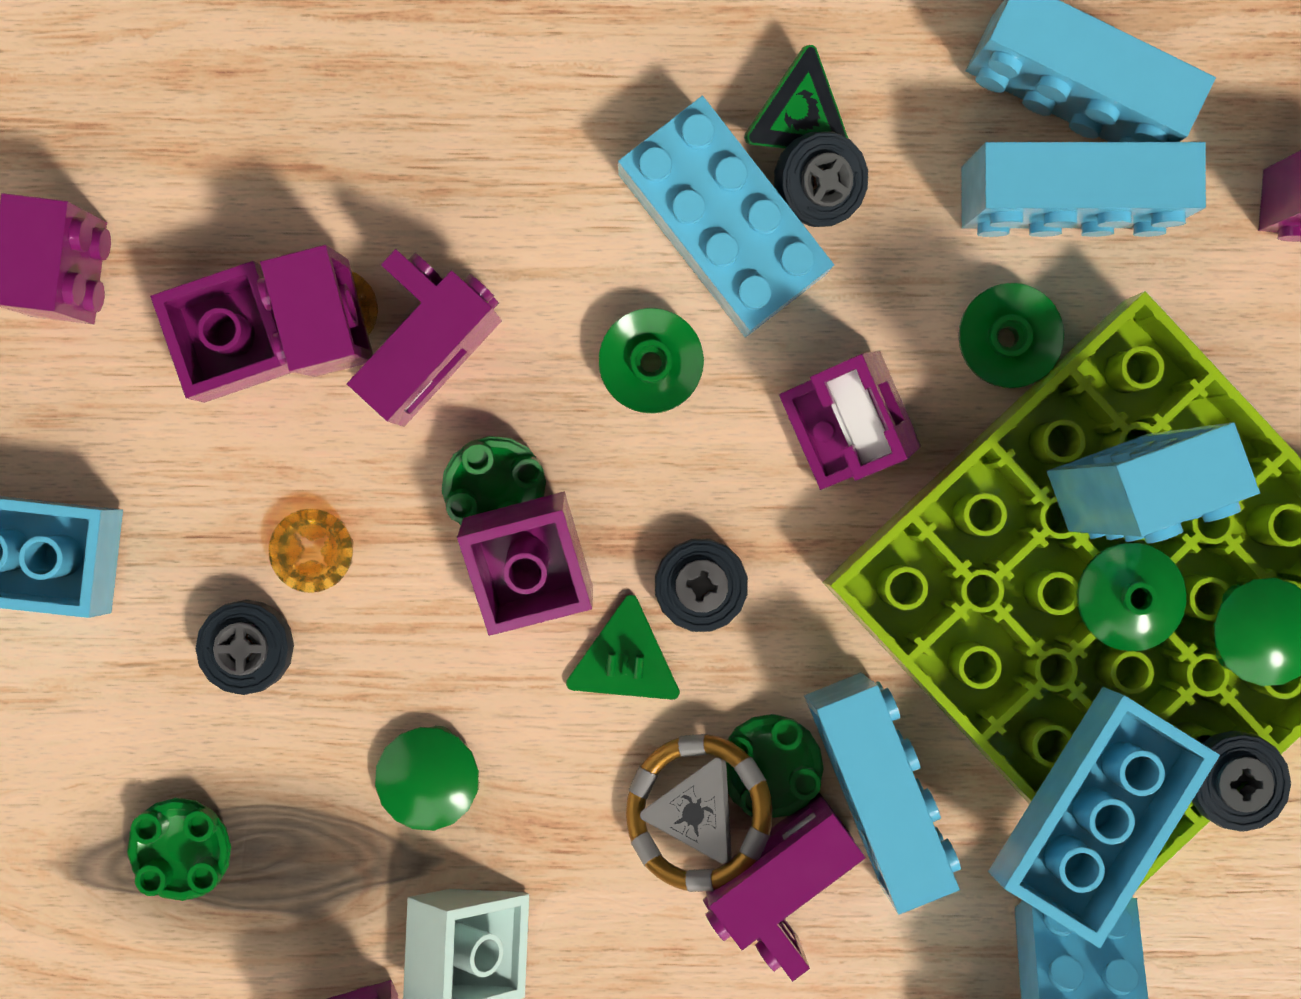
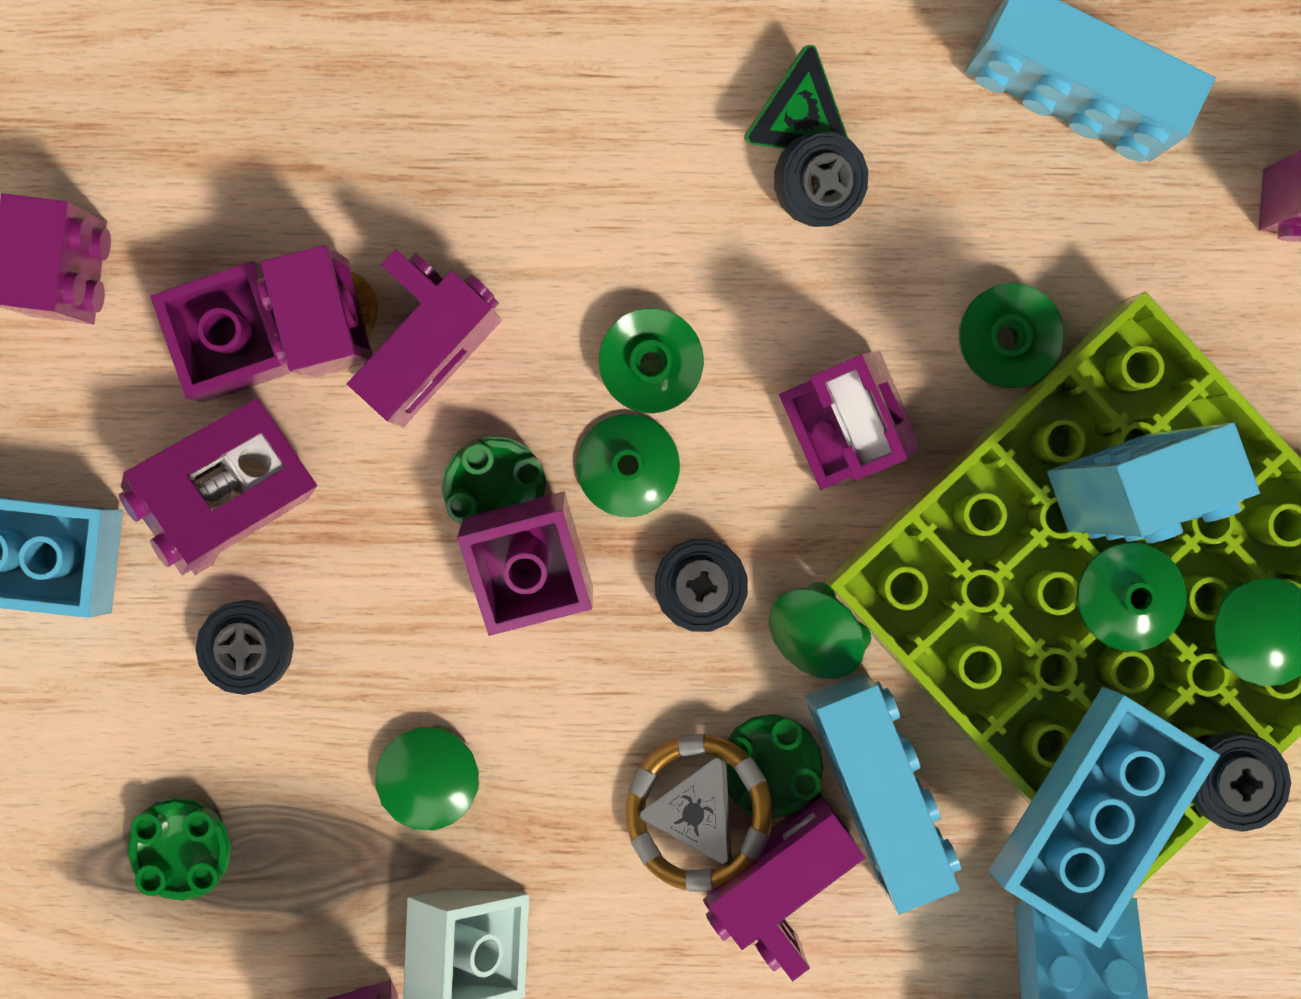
clear yellow gear [269,509,354,593] -> none
green piece [566,595,680,700] -> none
medium azure brick [618,95,834,338] -> none
medium azure brick [961,142,1206,237] -> none
none -> magenta brick [119,398,318,576]
none -> green dish [576,414,680,517]
none -> green dish [769,582,872,679]

